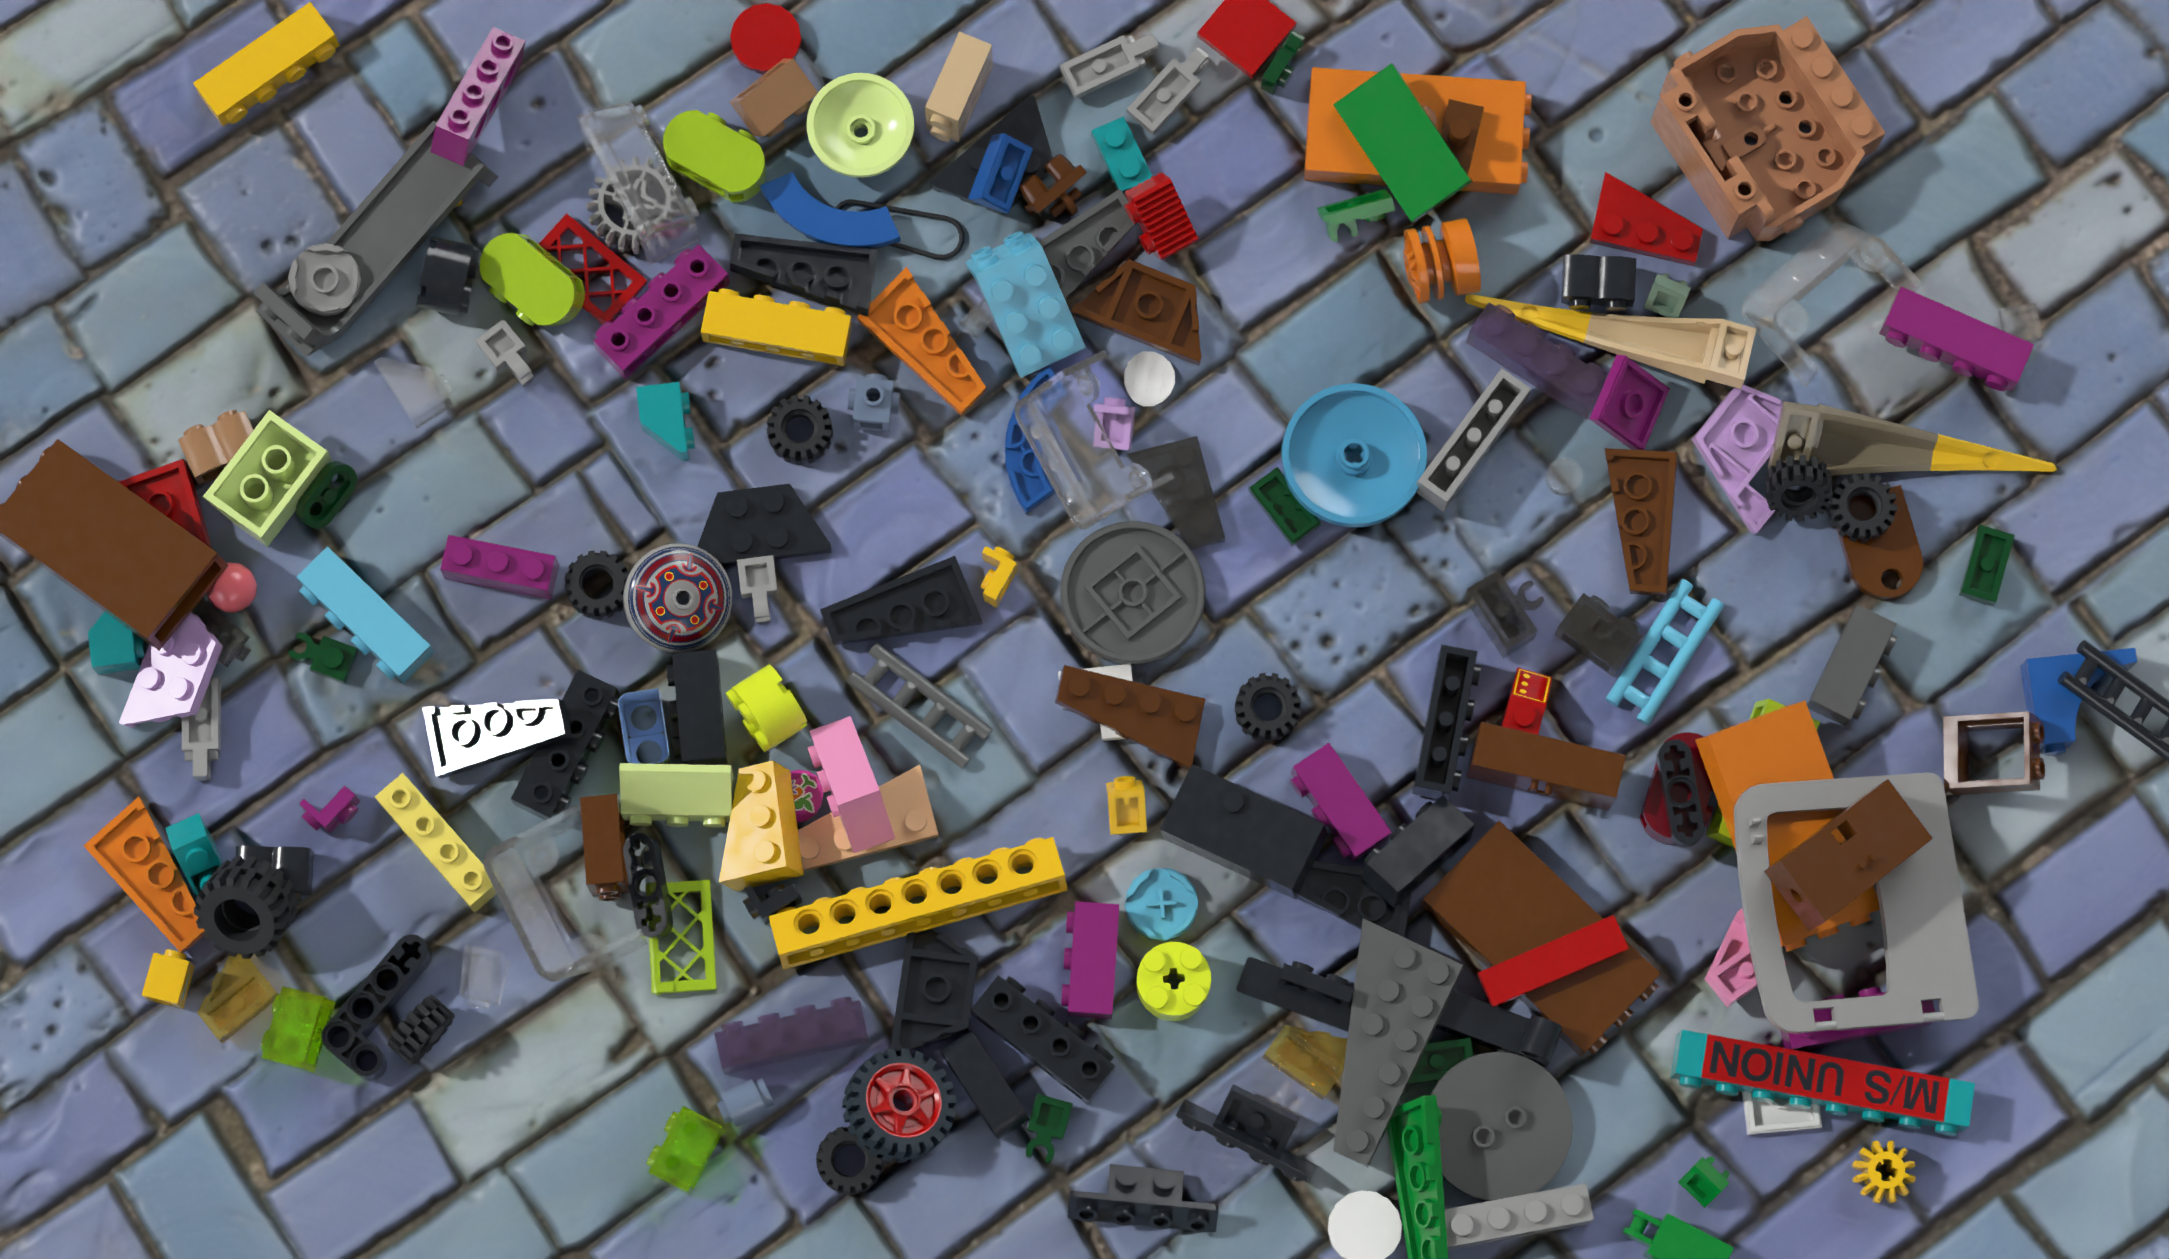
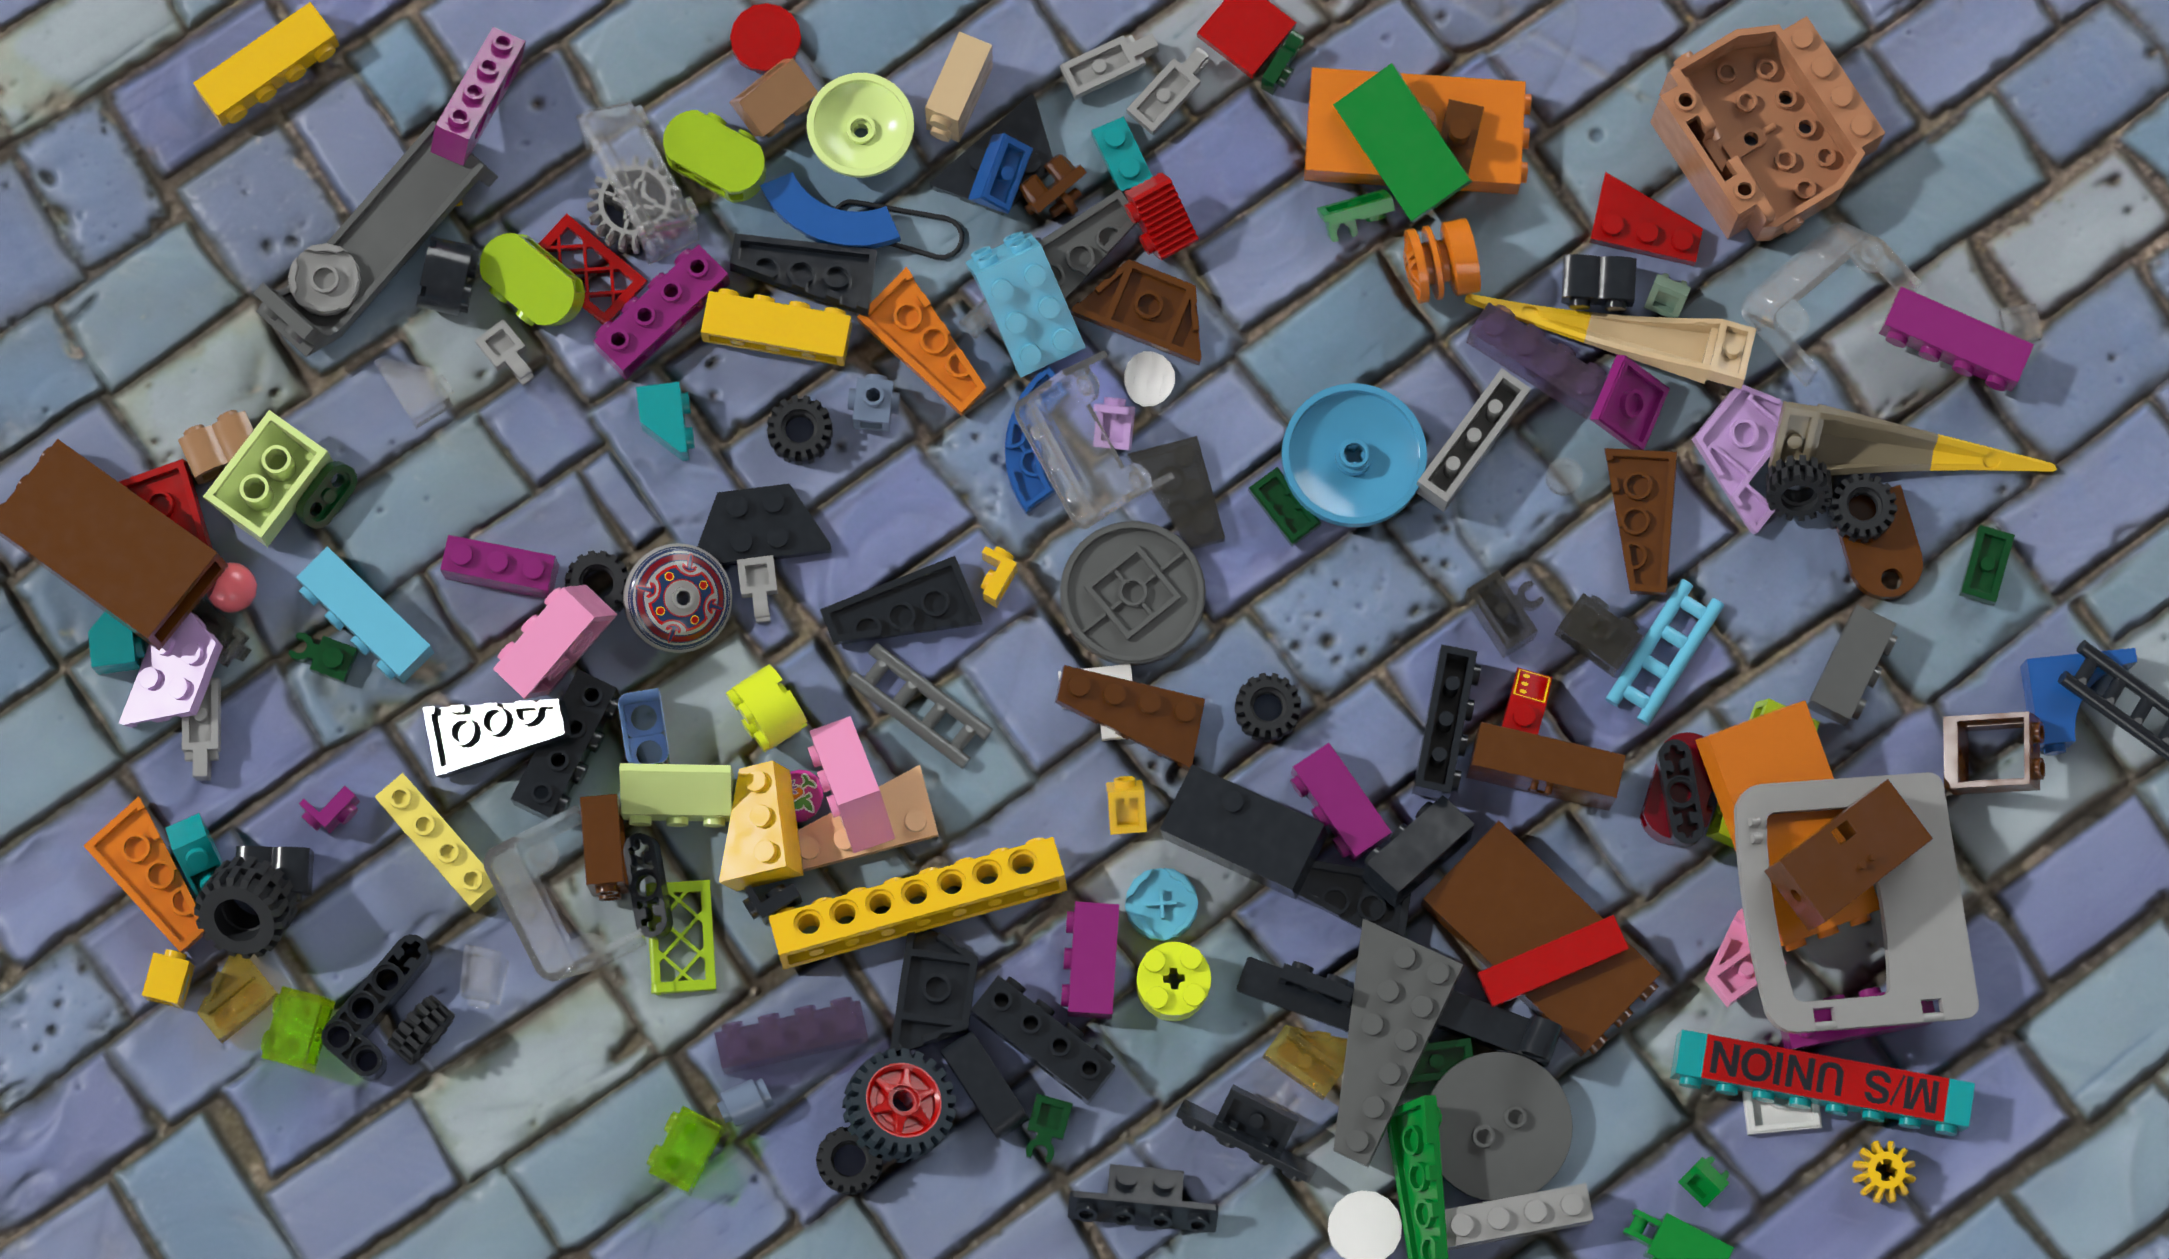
black brick [667,649,728,765] -> none
none -> bright pink brick [493,585,618,699]

